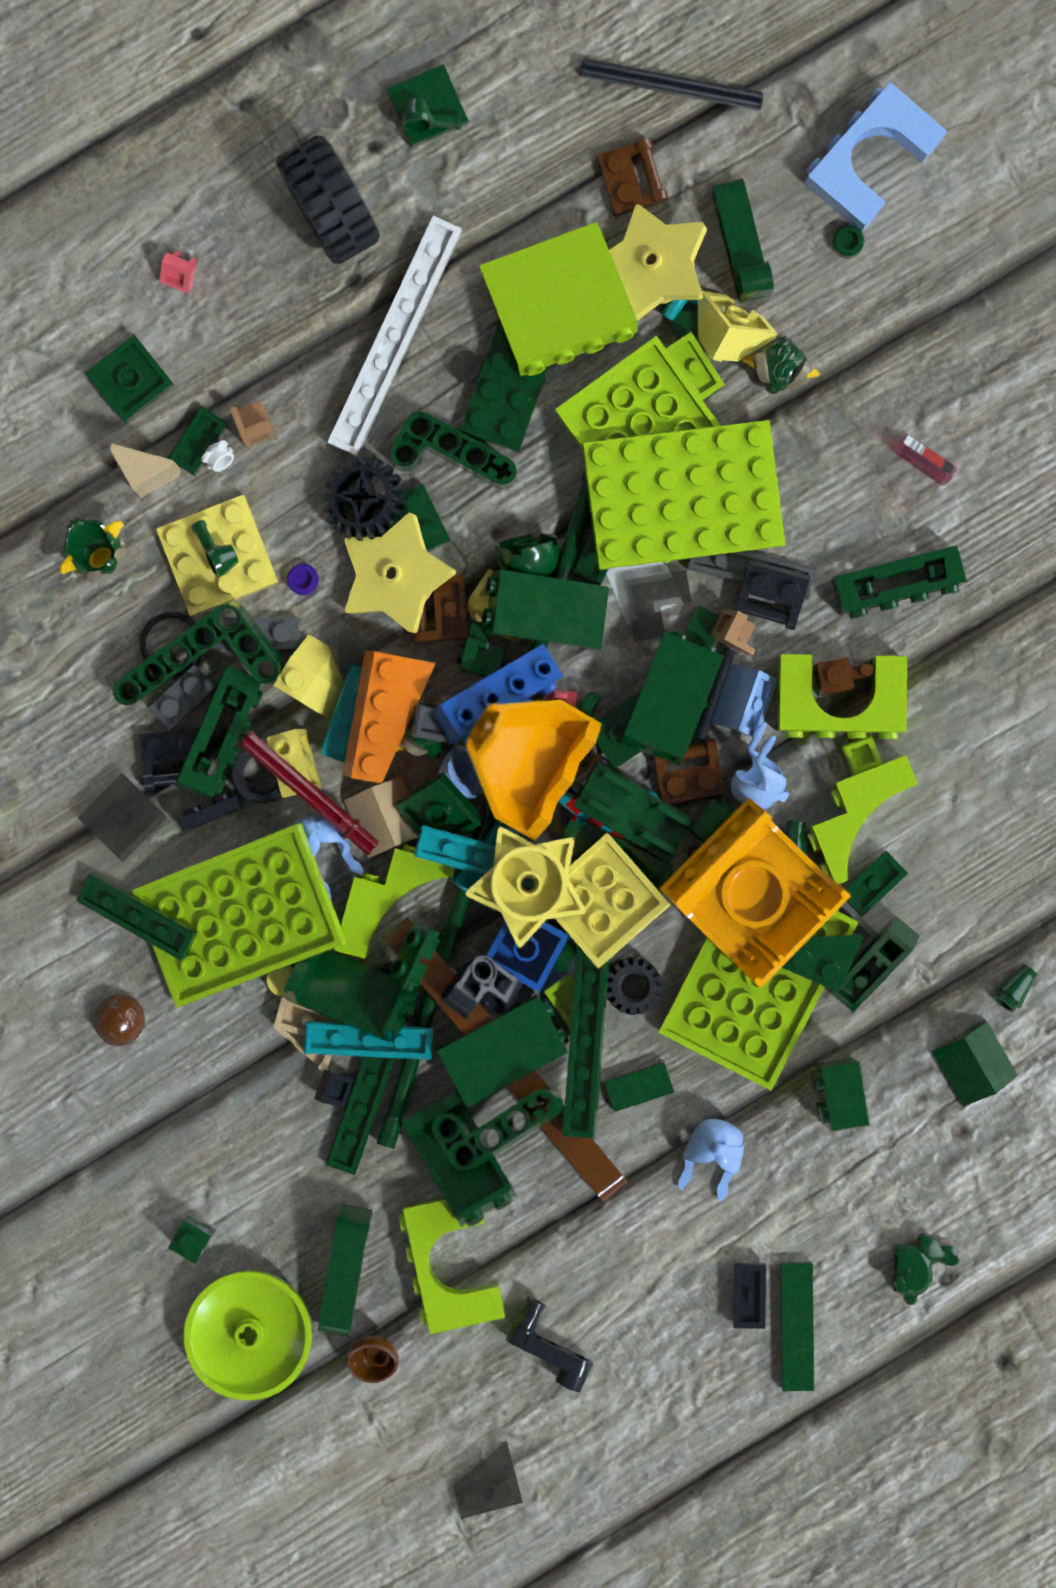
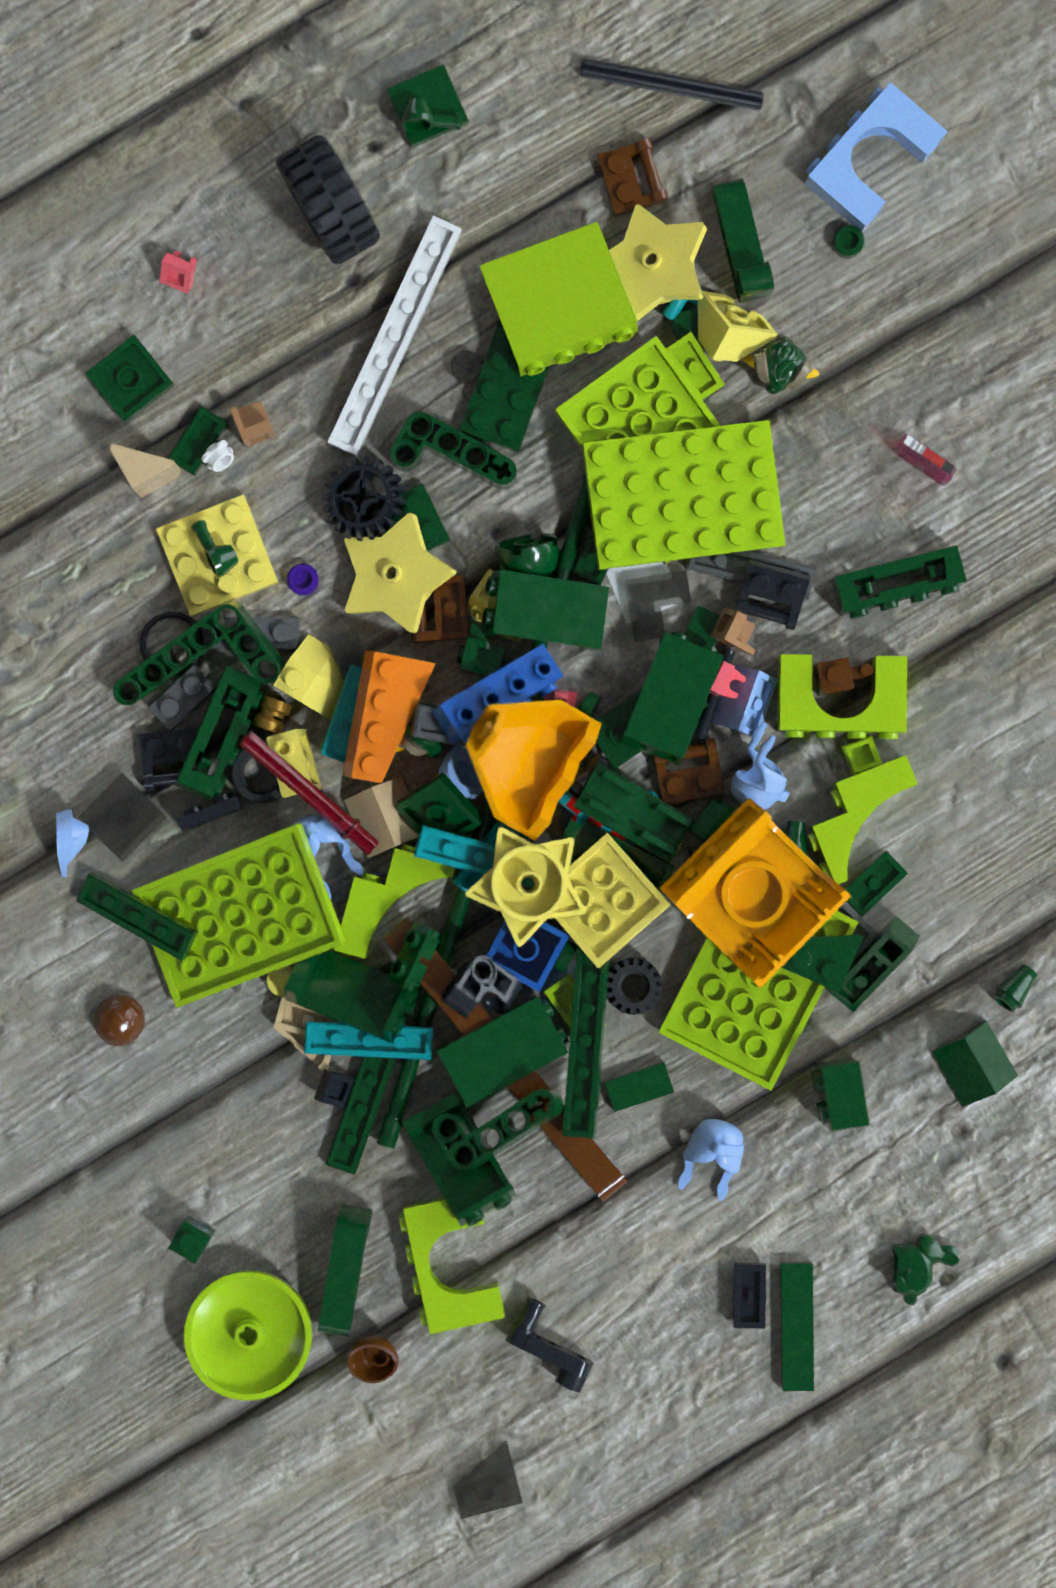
dark green hair [59,518,128,583] -> none
none -> light blue piece [56,809,89,877]
none -> pearl gold wheel [251,695,292,734]
none -> coral tile [710,661,746,699]

